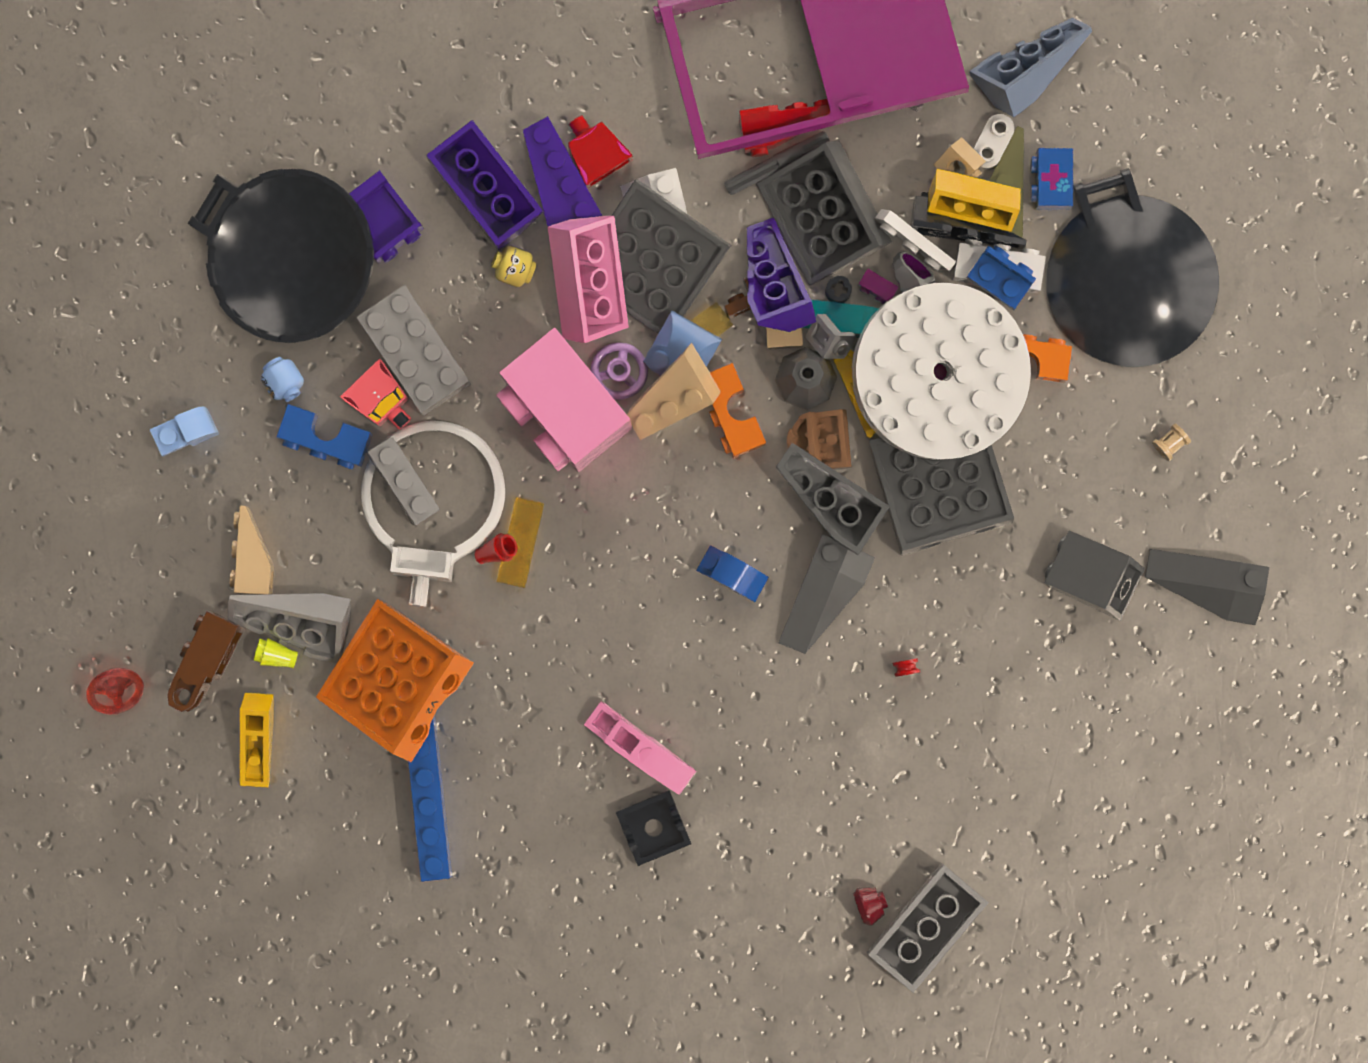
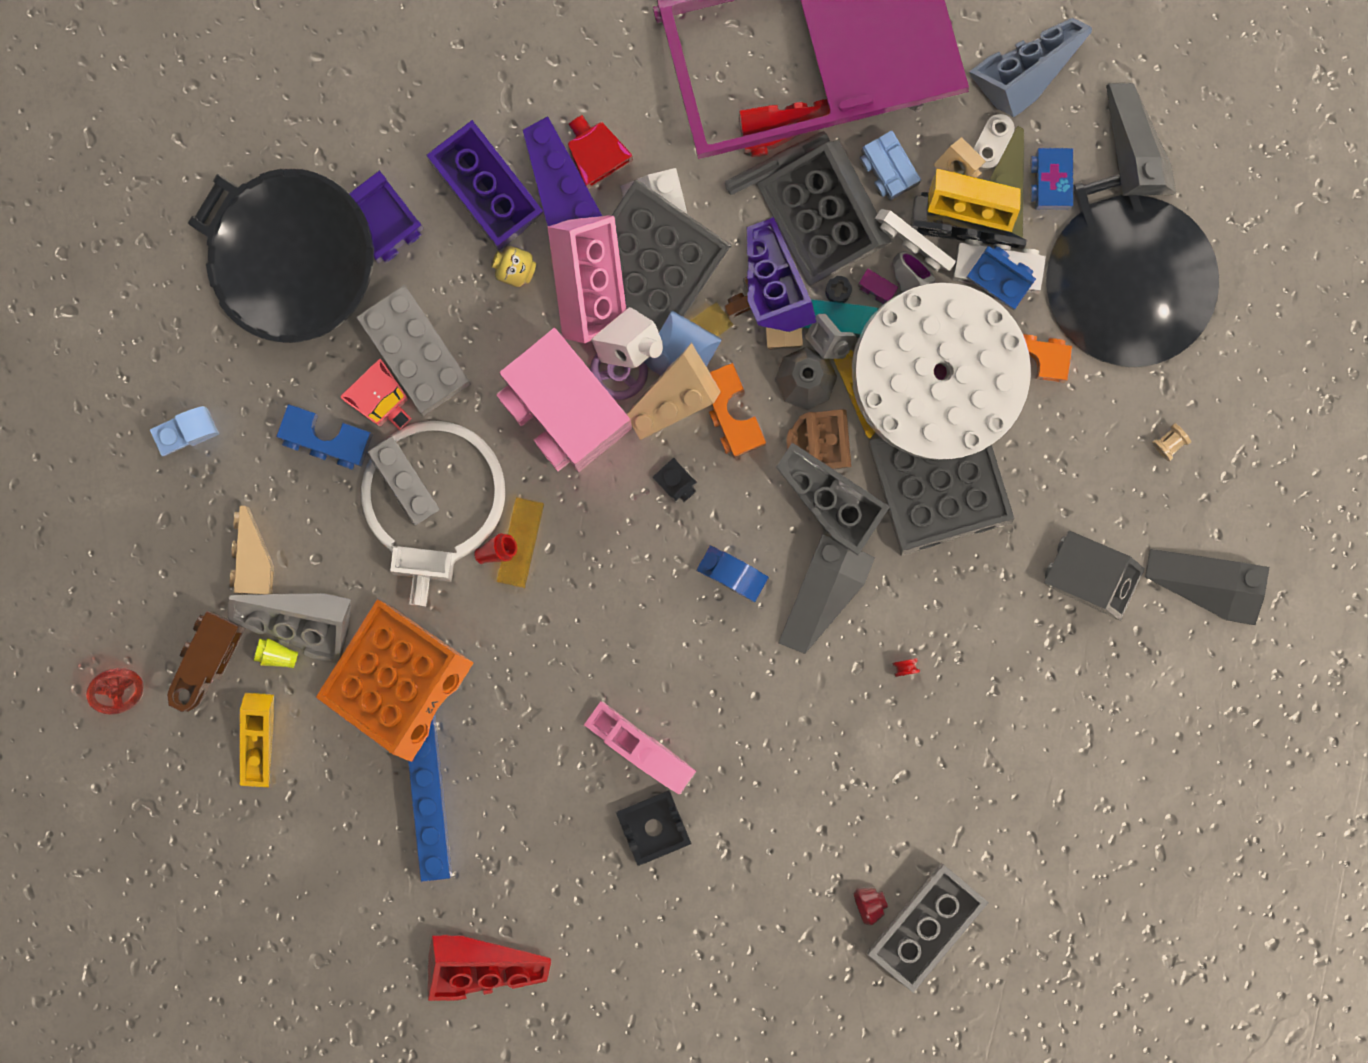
light blue head [261,357,304,402] -> none
none -> red wedge [428,935,551,1001]
none -> white torso [591,307,663,368]
none -> black bracket [652,458,697,503]
none -> light blue brick [860,131,921,200]
none -> dark grey wedge [1106,83,1176,196]

